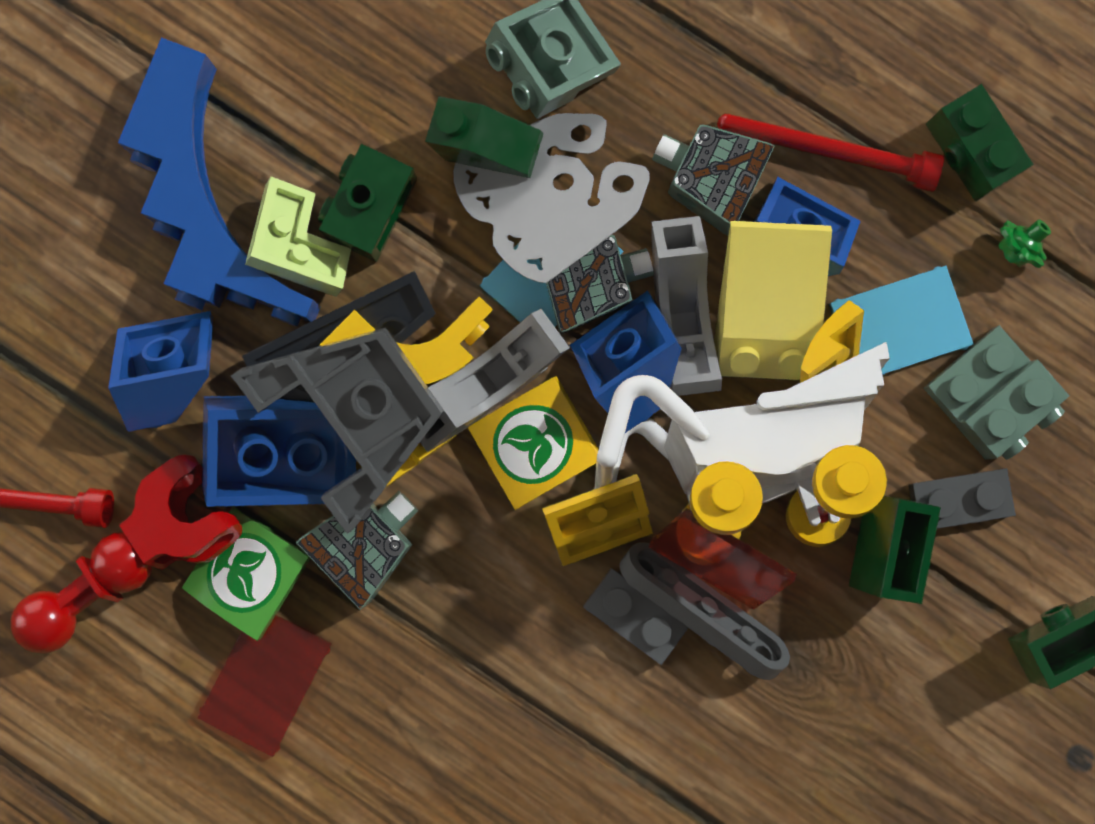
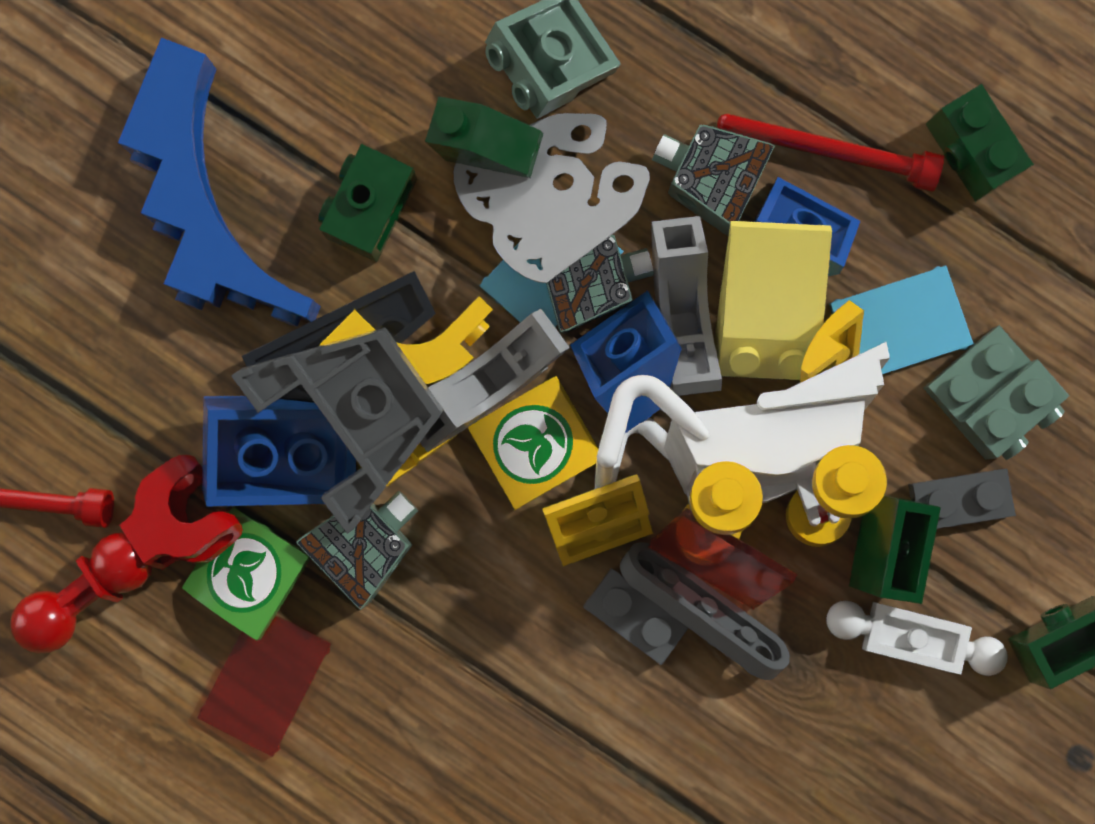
blue slope [108,311,213,432] -> none
yellowish green plate [245,177,351,297] -> none
green plant [998,219,1051,268] -> none
none -> white plate [827,601,1008,676]

